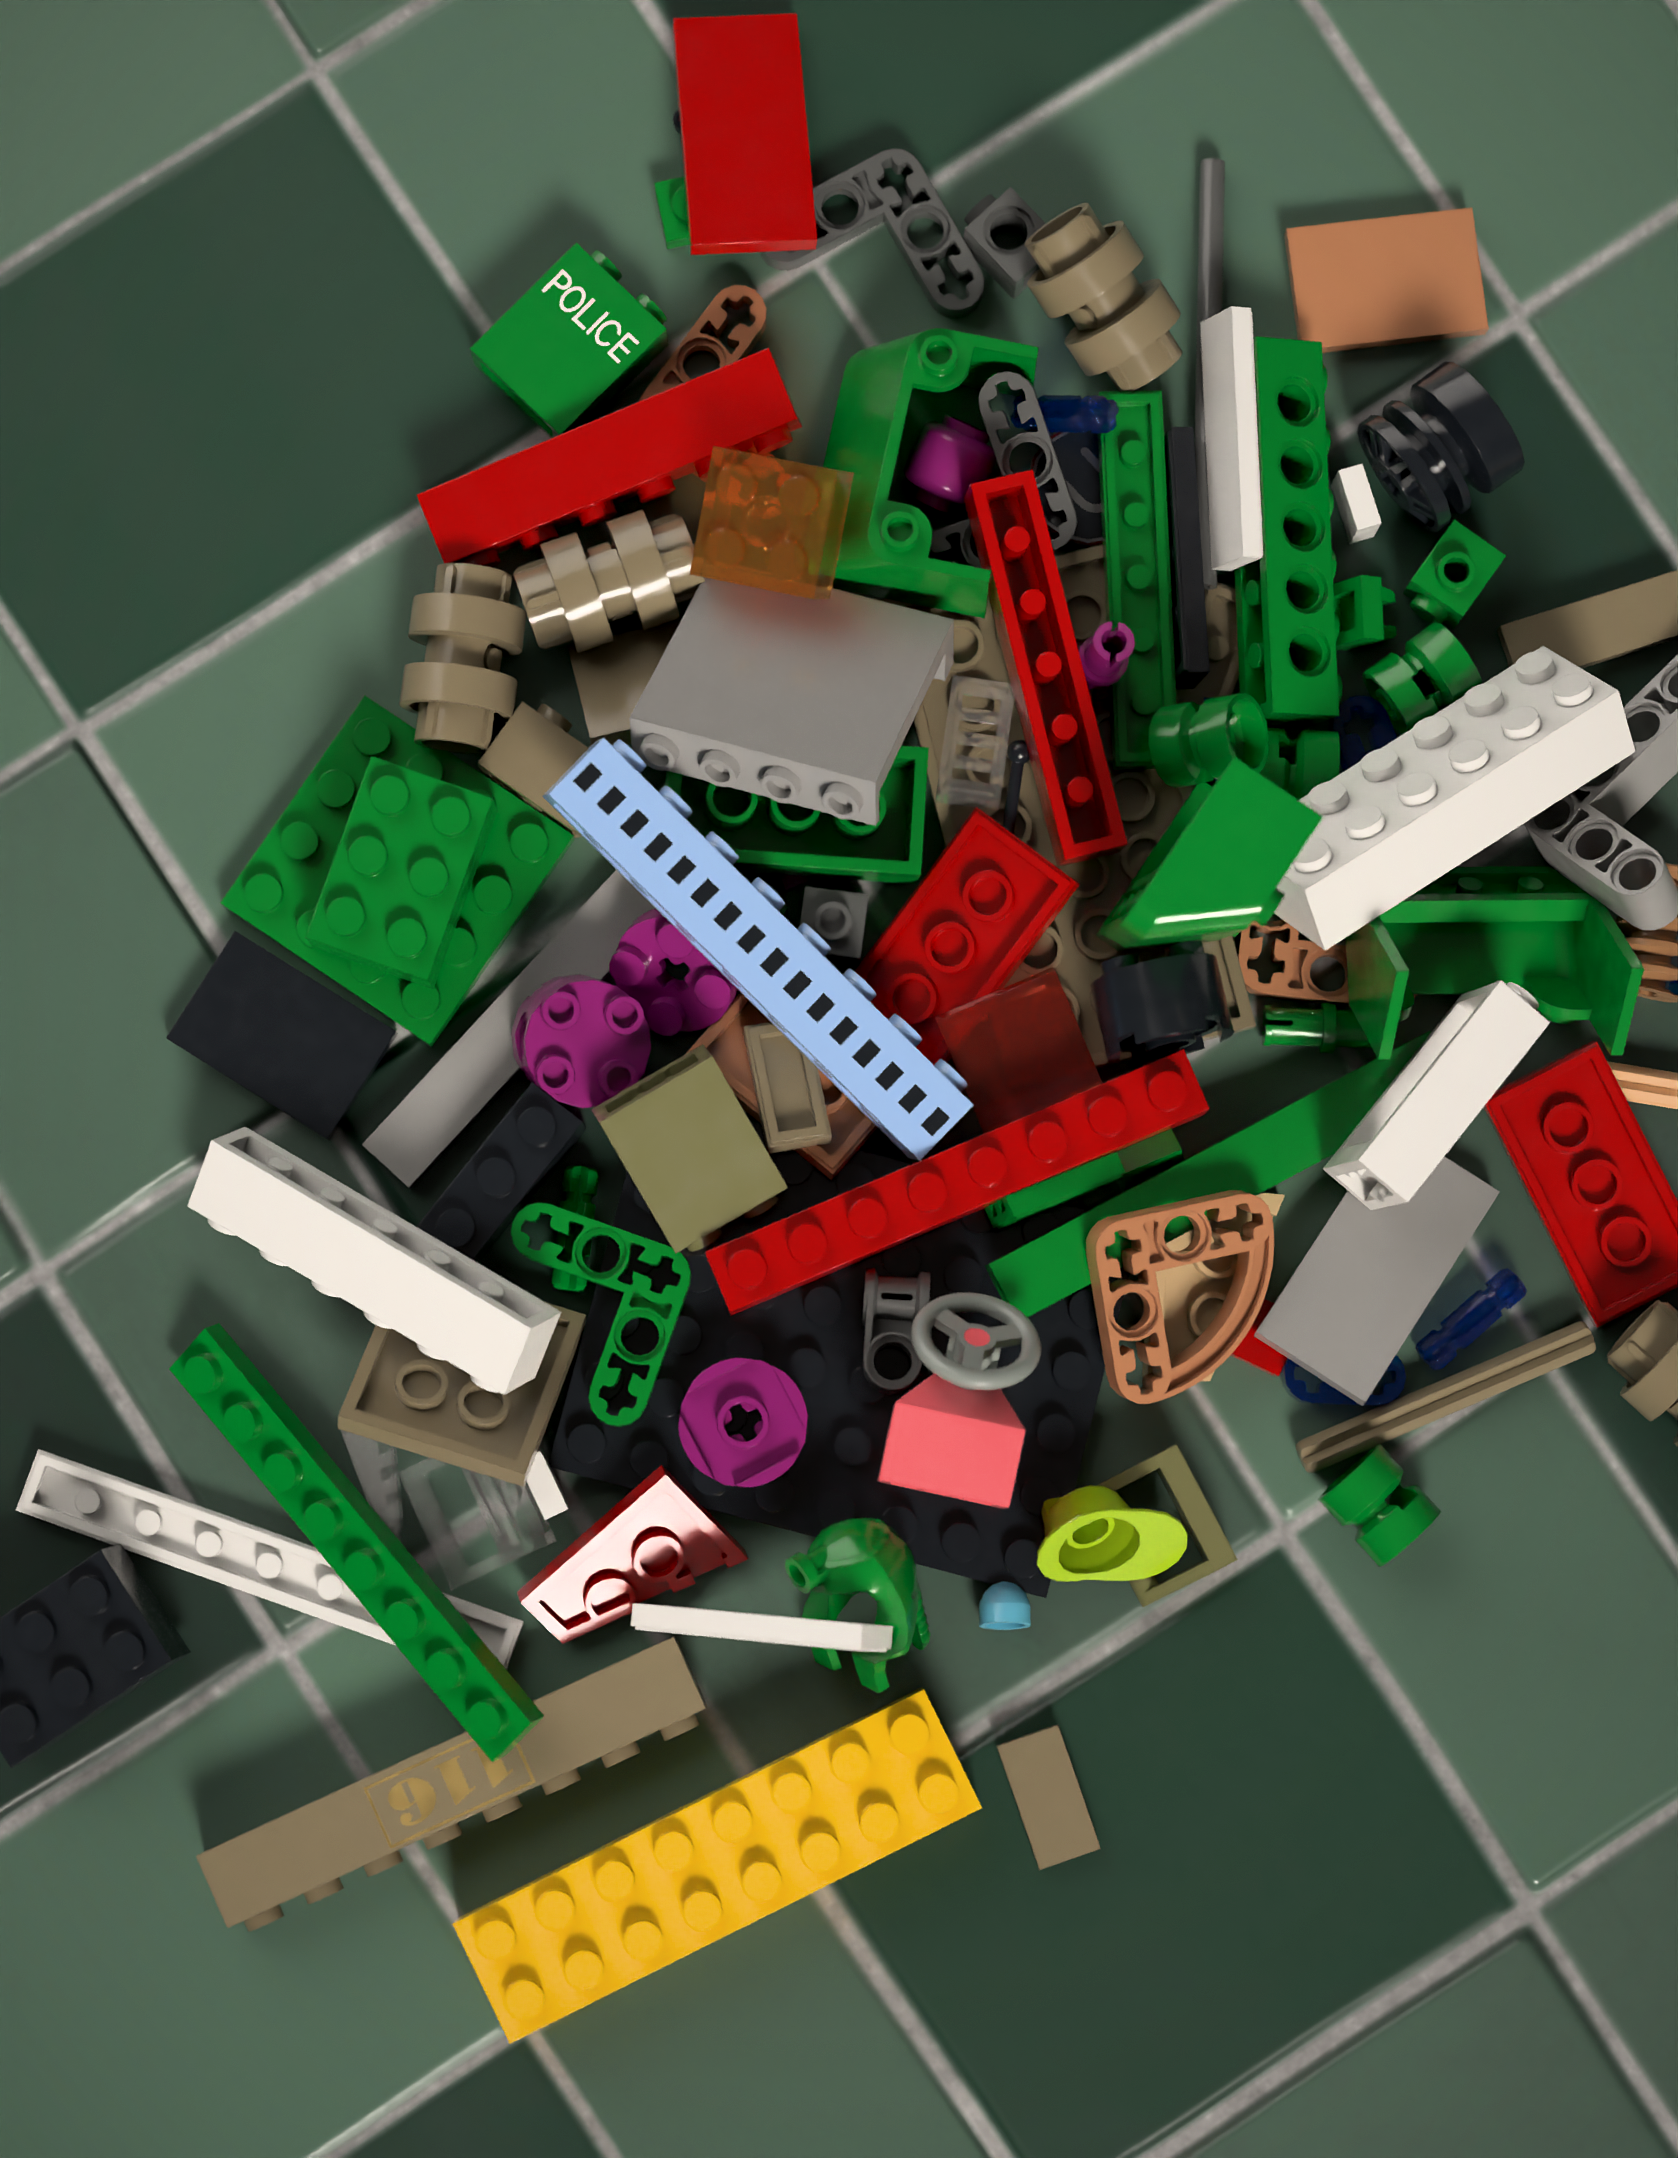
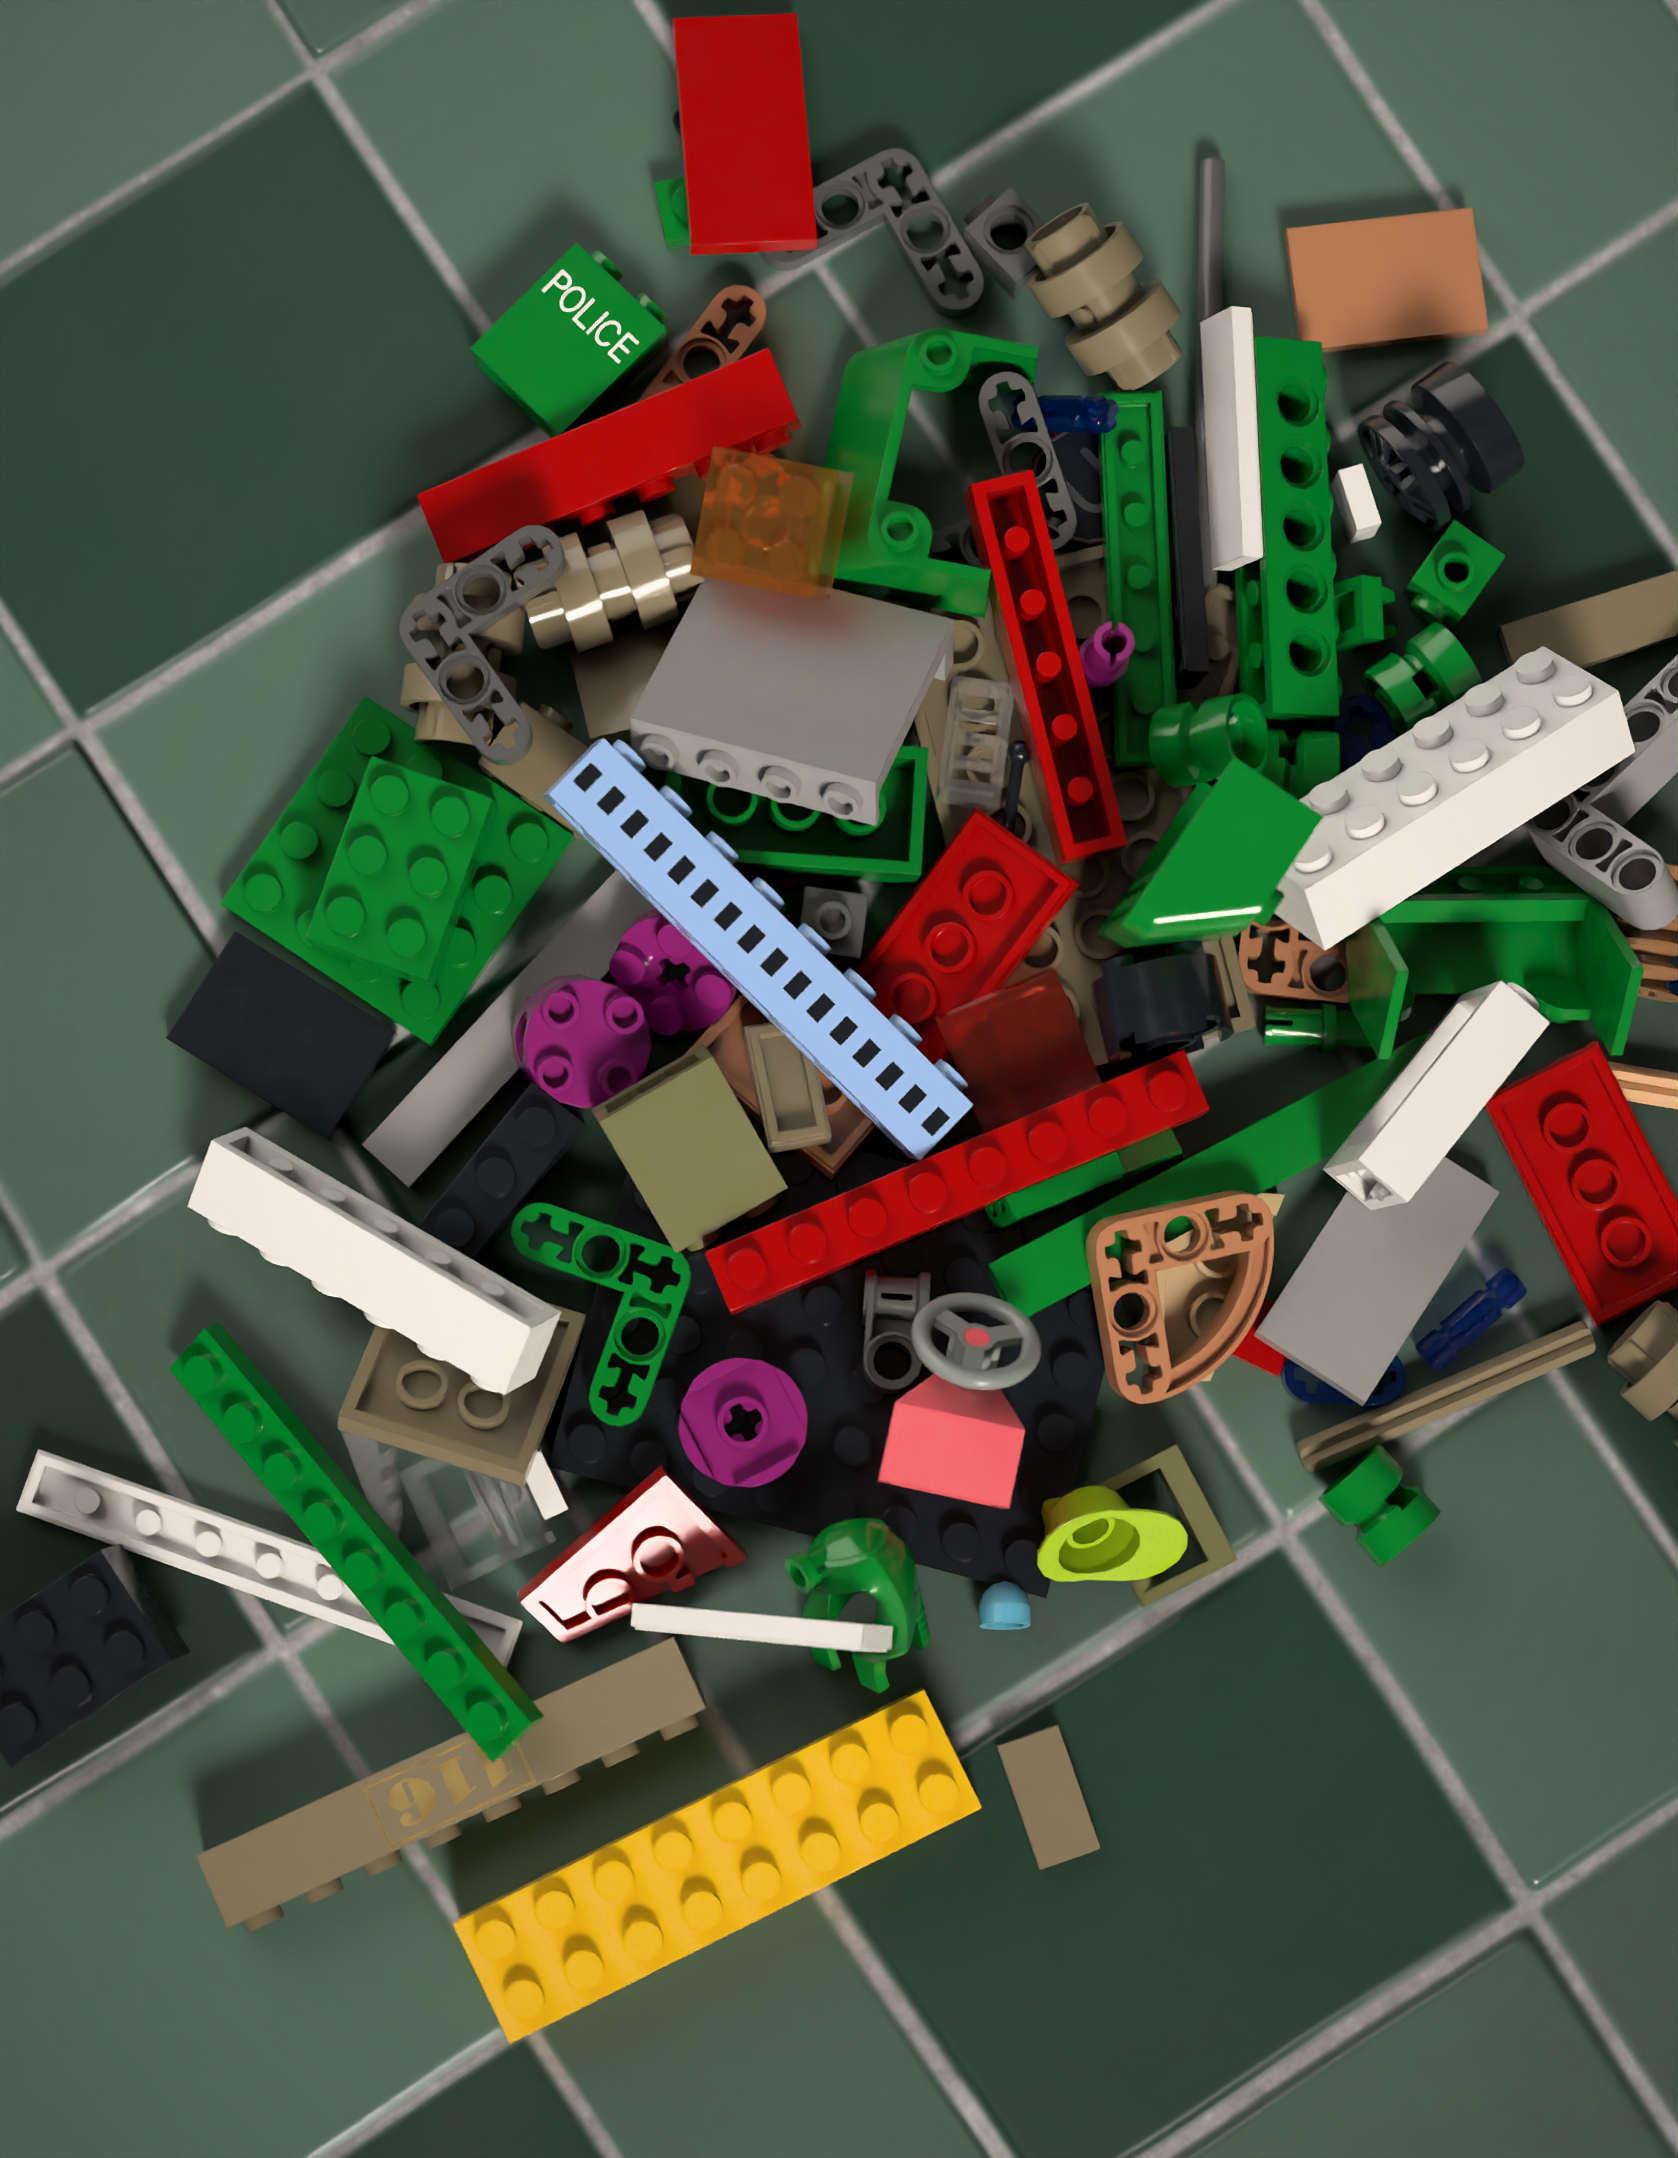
green axle [552,1165,599,1292] -> none
magenta head [904,414,996,513] -> none
none -> dark grey beam [399,525,565,766]

